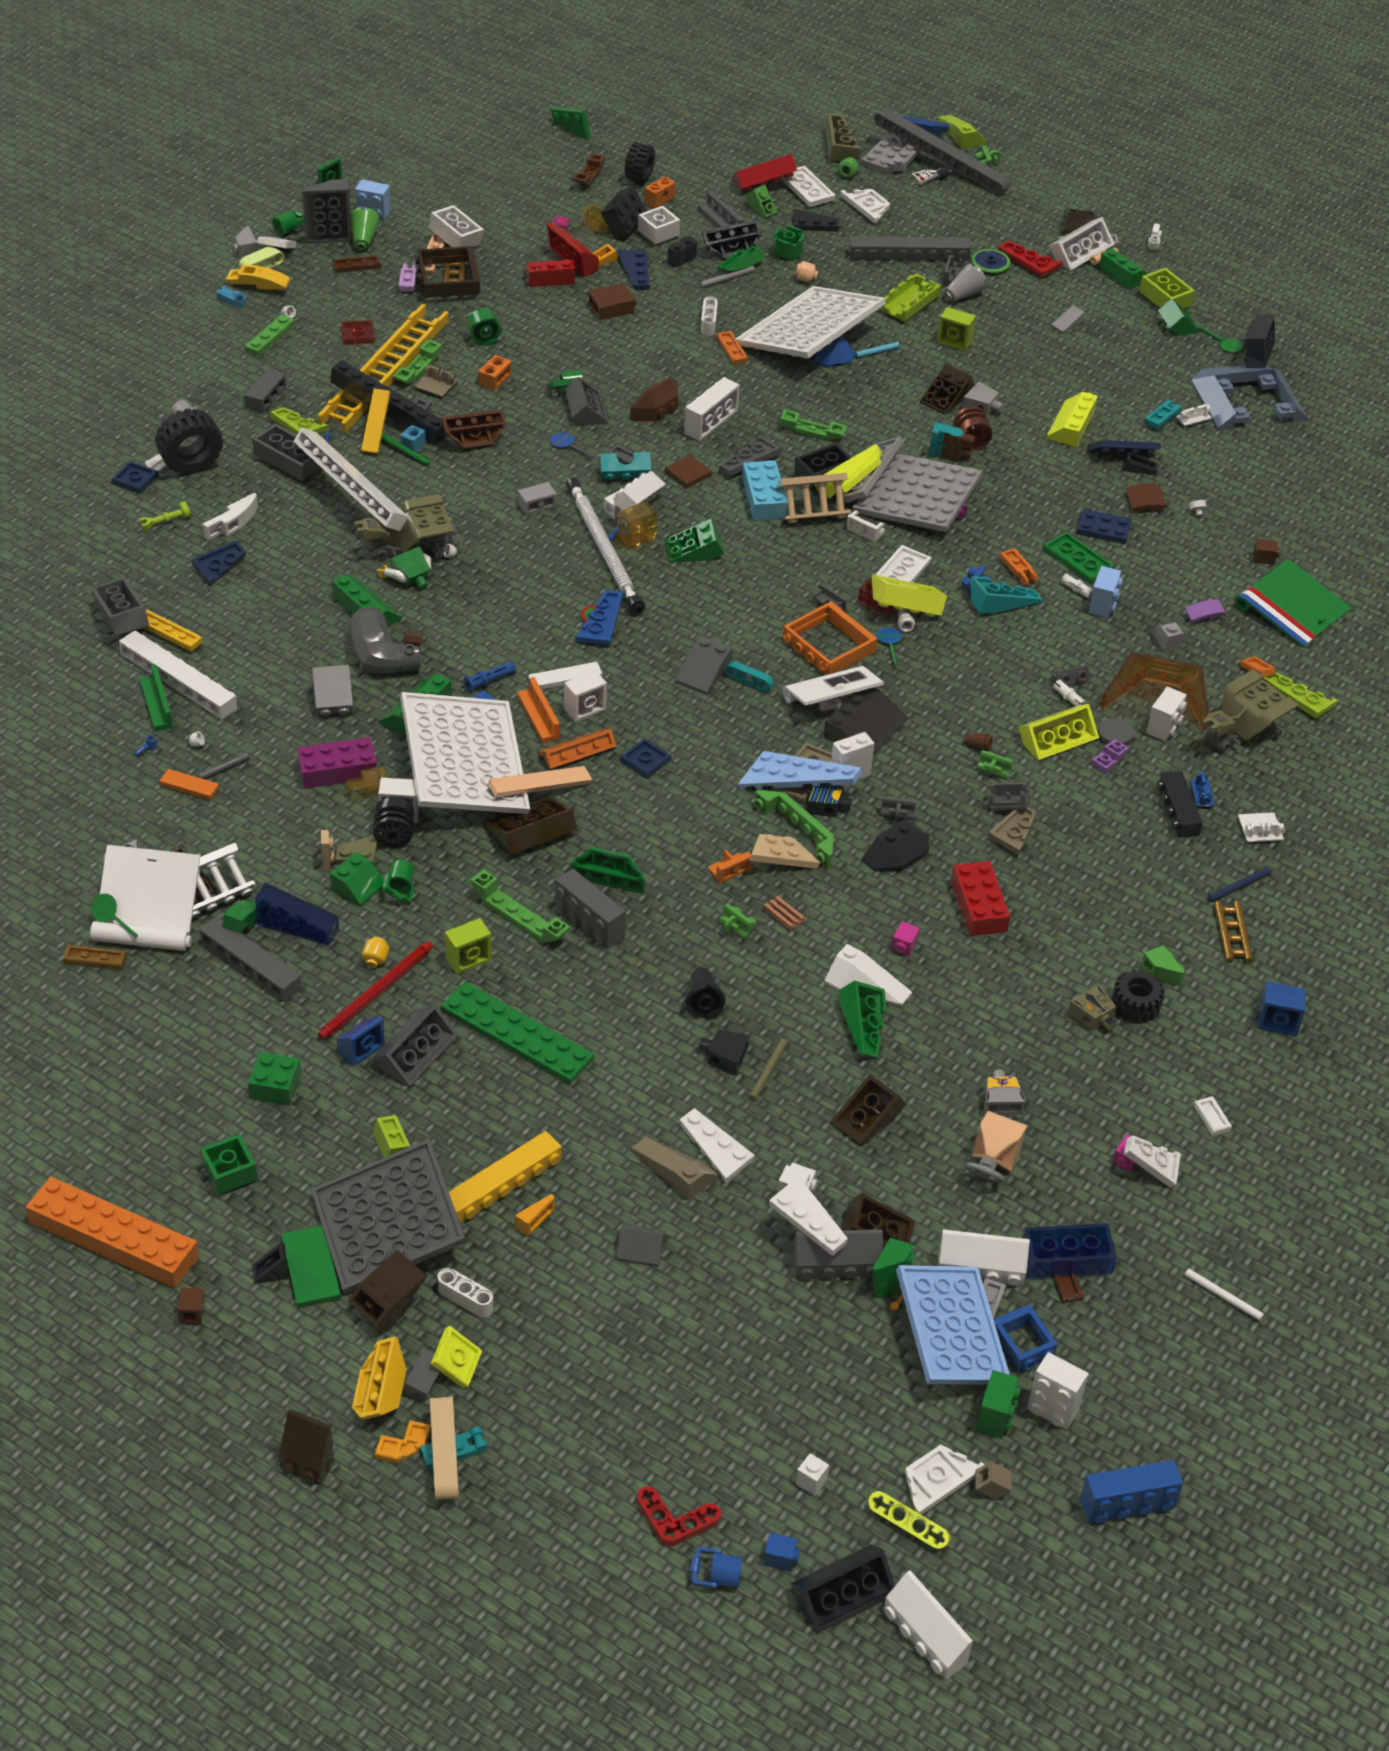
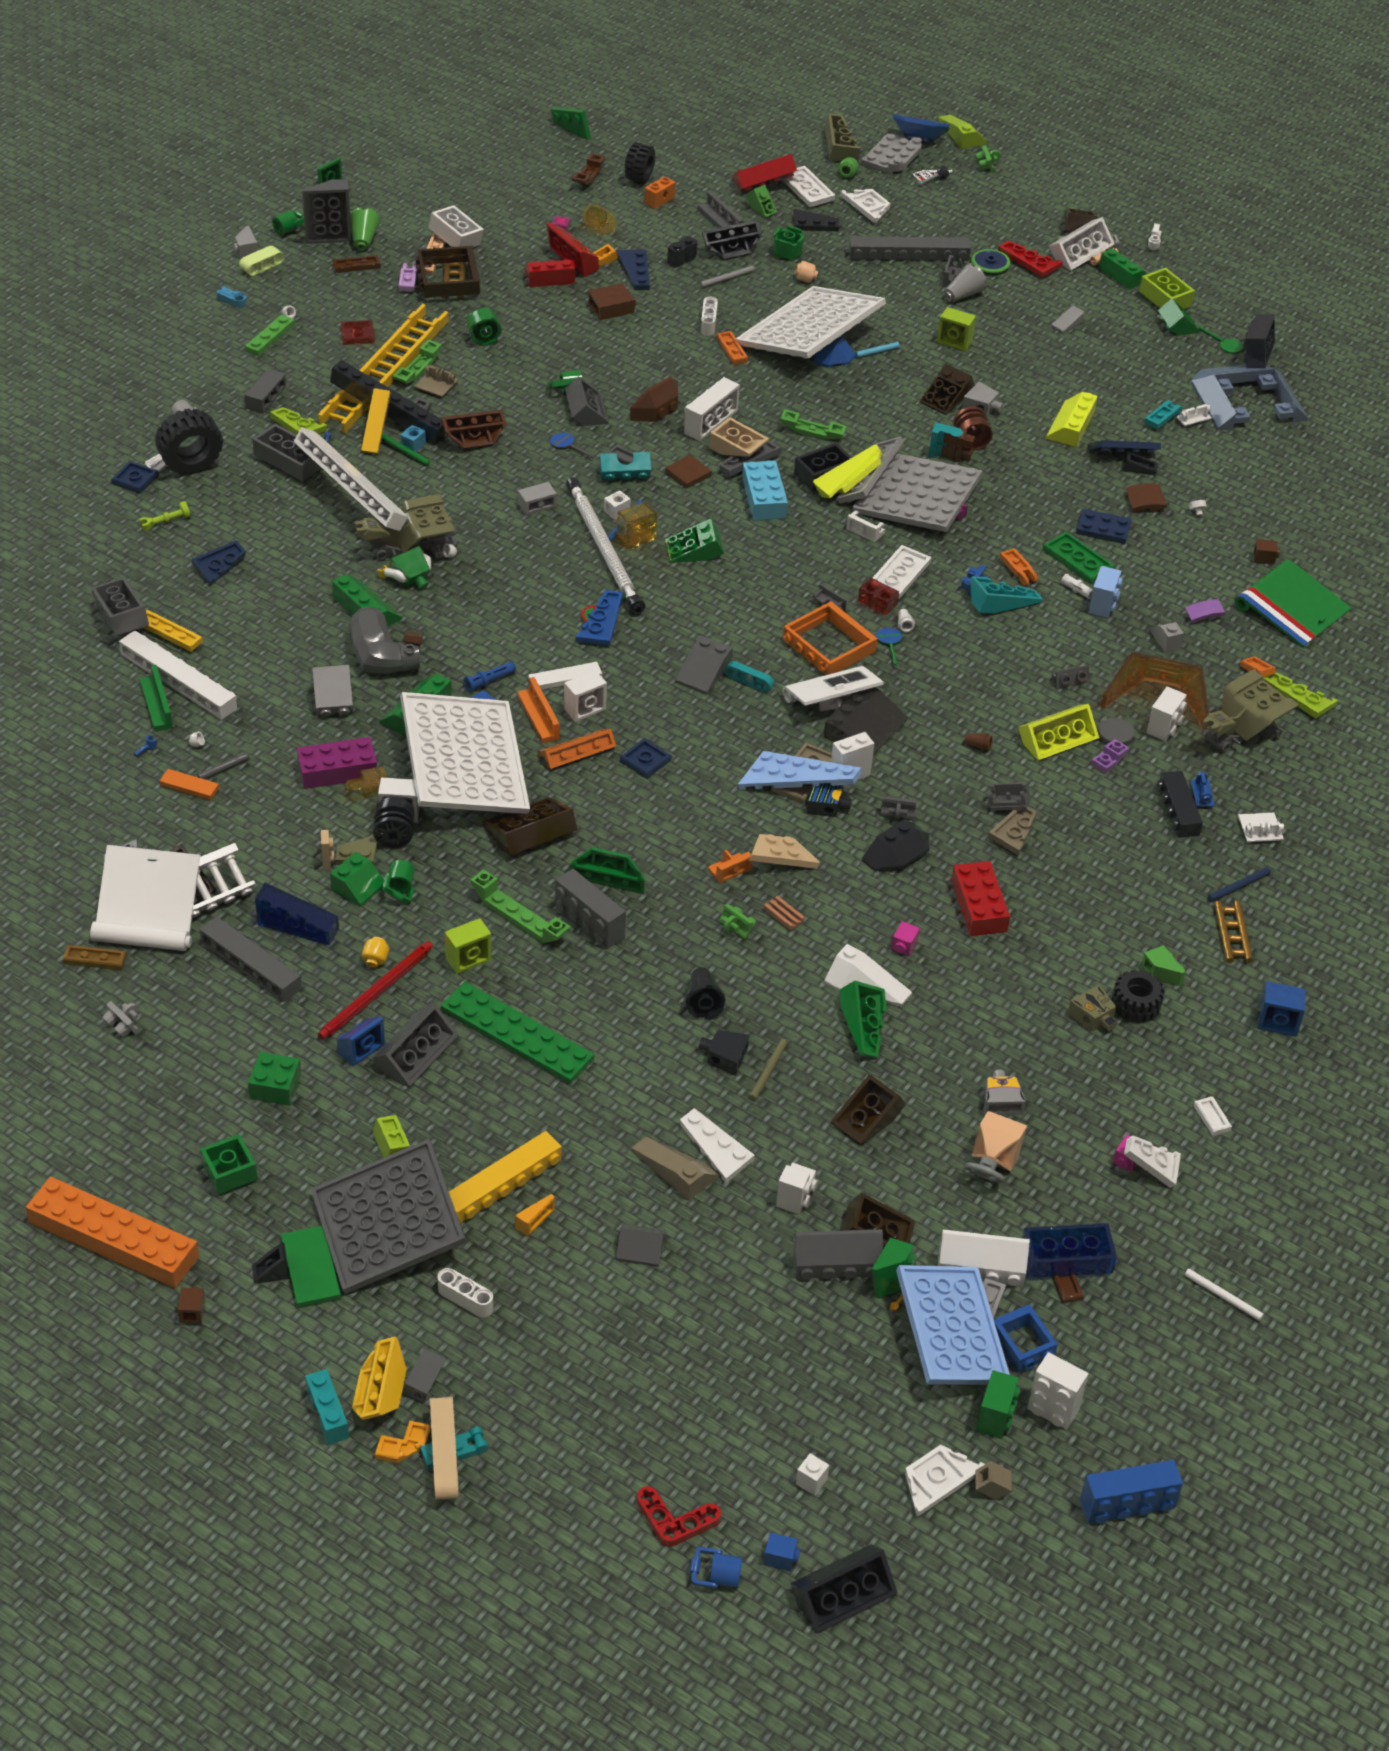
green piece [91,893,138,937] -> none
white slope [203,493,258,540] -> none
green slope [223,899,267,933] -> none
yellow slope [226,265,291,290] -> none
white tile [257,237,297,248] -> none
dark brown slope [279,1409,335,1485] -> none
dark brown slope [348,1250,427,1330] -> none
light blue brick [355,179,391,220] -> none
neon yellow plate [431,1326,483,1389] -> none
orange brick [478,355,512,390] -> none
light nougat tile [488,766,593,797] -> none
black brick [600,186,647,238] -> none
white brick [614,471,665,516] -> none
white brick [638,206,680,244] -> none
green slope [717,246,765,271] -> none
bright green slope [754,790,834,869] -> none
white wing [769,1176,848,1256] -> none
tan fence [778,473,851,523] -> none
neon yellow beam [868,1491,951,1549] -> none
neon yellow slope [872,574,947,617] -> none
dark grey beam [874,108,1011,195] -> none
lime piece [880,274,941,322] -> none
white slope [884,1570,973,1680] -> none
bright green hips [977,750,1013,779] -> none
white pin [1053,680,1086,706] -> none
none -> light grey hips [103,1001,140,1038]
none -> teal arch [305,1369,349,1445]
none -> tan slope [709,417,769,457]

